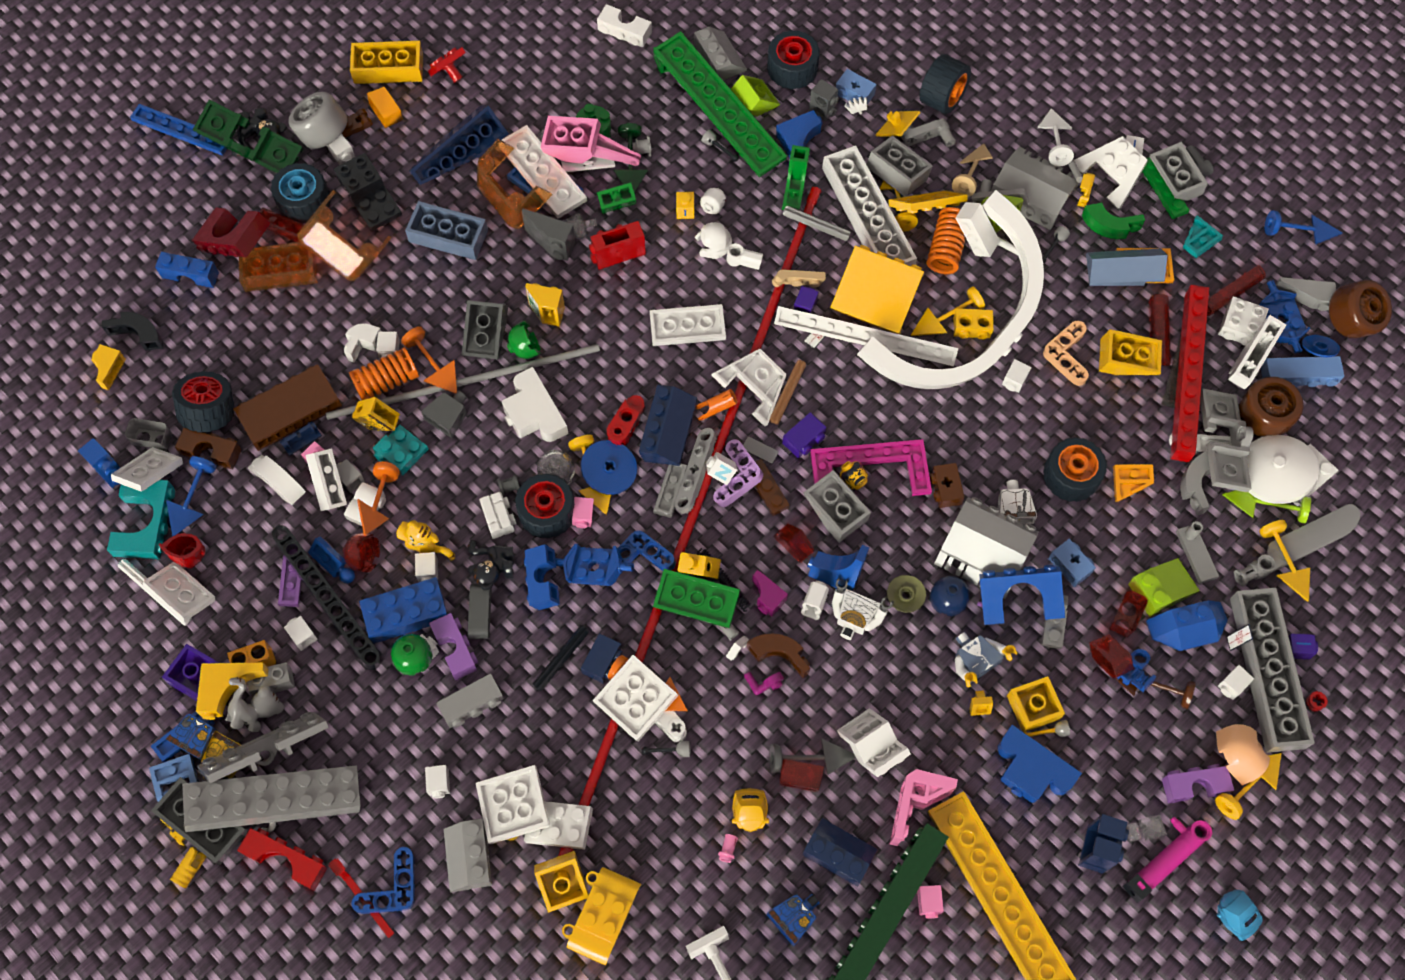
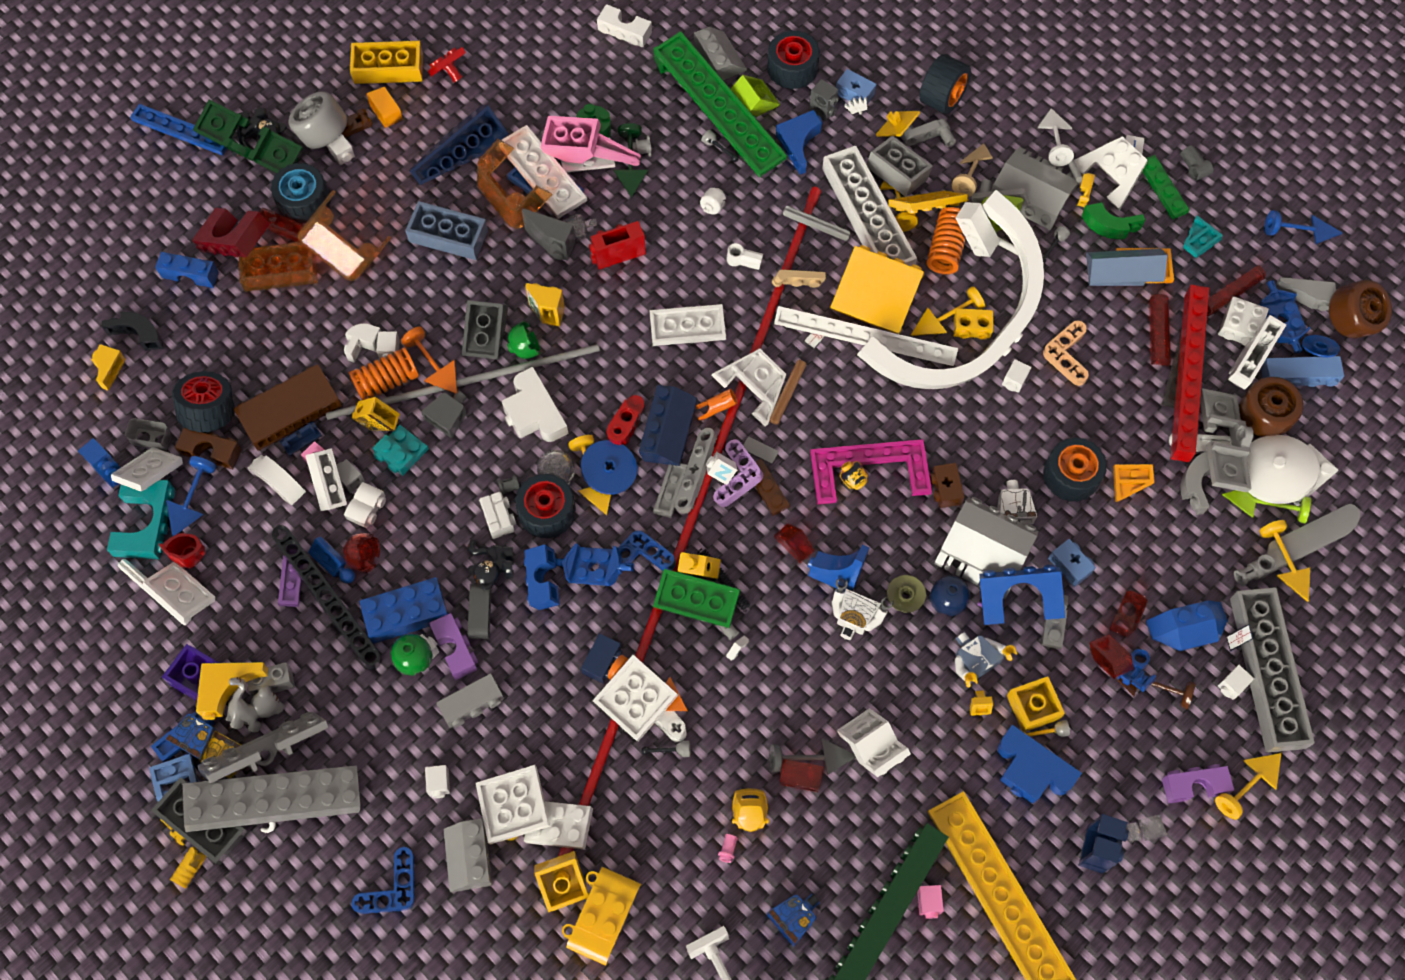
light orange piece [227,640,276,667] -> none
red arch [237,828,327,891] -> none
white brick [284,616,318,651] -> none
red piece [329,858,394,938] -> none
black piece [333,153,402,232] -> none
orange piece [357,461,400,536] -> none
yellow animal [396,520,455,561] -> none
white brick [415,552,438,582] -> none
black axle [533,625,589,691] -> none
bright pink brick [572,497,594,528] -> none
green brick [597,183,636,214] -> none
yellow brick [676,192,694,219] -> none
white helmet [695,222,732,259] -> none
magenta plate [744,672,784,695] -> none
reddish brown arch [747,633,810,678] -> none
magenta arch [752,570,788,617] -> none
green arch [782,145,810,210] -> none
dark purple brick [782,412,826,458] -> none
dark purple brick [793,286,819,314] -> none
white brick [801,581,829,620] -> none
dark blue slope [802,818,877,887] -> none
light grey slope [803,470,871,543] -> none
bright pink bracket [890,769,958,846] -> none
yellow slope [1099,329,1162,375] -> none
dark pink piece [1122,817,1212,903] -> none
lime slope [1128,558,1200,617] -> none
light grey slope [1149,142,1208,201] -> none
light grey piece [1176,521,1219,584] -> none
light nougat brick [1216,724,1270,786] -> none
dark azure helmet [1217,890,1263,941] -> none
dark purple brick [1288,634,1318,660] -> none
red bush [1306,691,1328,711] -> none

